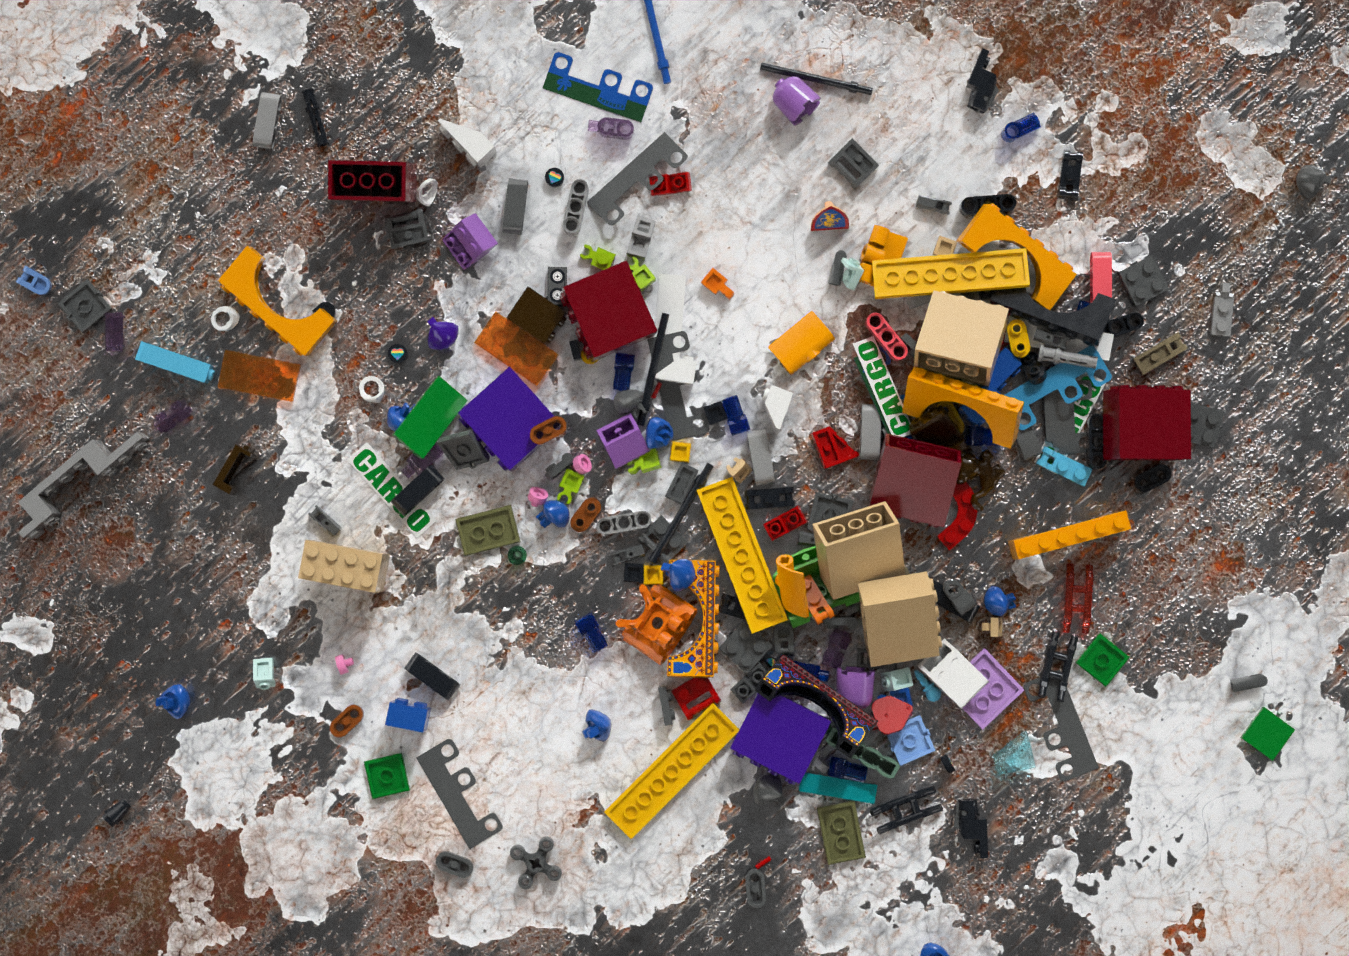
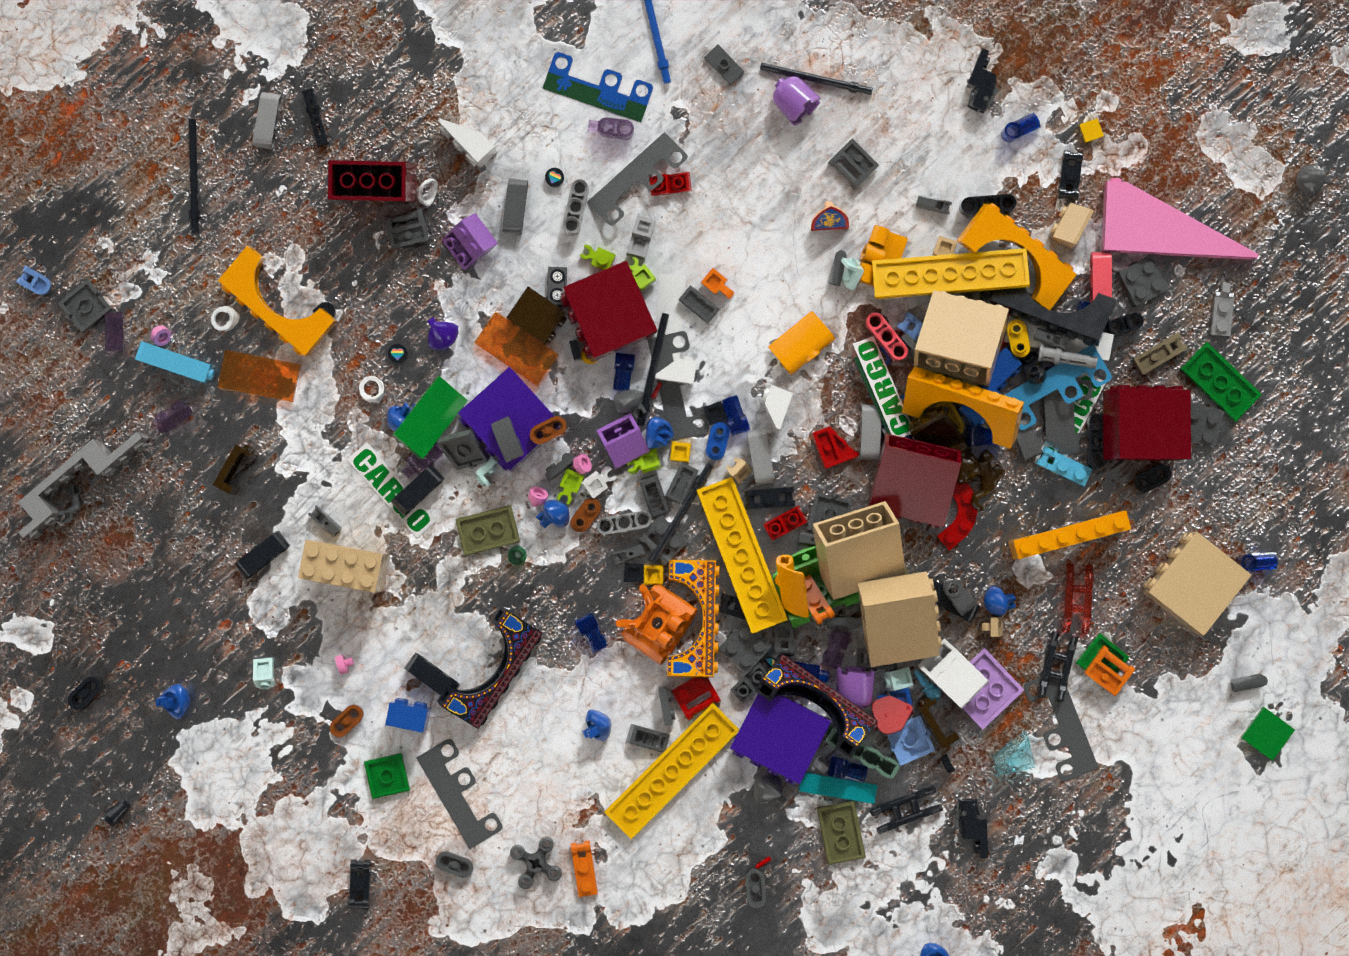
blue piece [661,559,696,592] -> none
none -> dark grey arm [58,485,81,523]
none -> black plate [68,676,102,710]
none -> bright pink tile [151,326,171,346]
none -> black bar [189,119,200,234]
none -> black beam [235,530,290,579]
none -> black plate [349,859,371,910]
none -> arch [437,605,543,729]
none -> light aqua bracket [475,457,498,487]
none -> dark grey slope [491,416,524,462]
none -> orange plate [571,840,598,897]
none -> white plate [581,465,617,499]
none -> dark grey slope [626,724,670,753]
none -> dark grey slope [639,474,670,518]
none -> dark grey plate [678,285,720,324]
none -> dark grey plate [704,44,744,86]
none -> blue plate [706,422,730,460]
none -> medium blue plate [896,312,923,343]
none -> dark brown panel [916,696,960,749]
none -> tan slope [1050,203,1094,249]
none -> yellow tile [1079,118,1104,143]
none -> orange plate [1083,645,1135,696]
none -> bright pink slope [1101,178,1258,260]
none -> tan brick [1142,531,1252,636]
none -> green tile [1179,342,1262,422]
none -> clear blue piece [1236,552,1278,571]

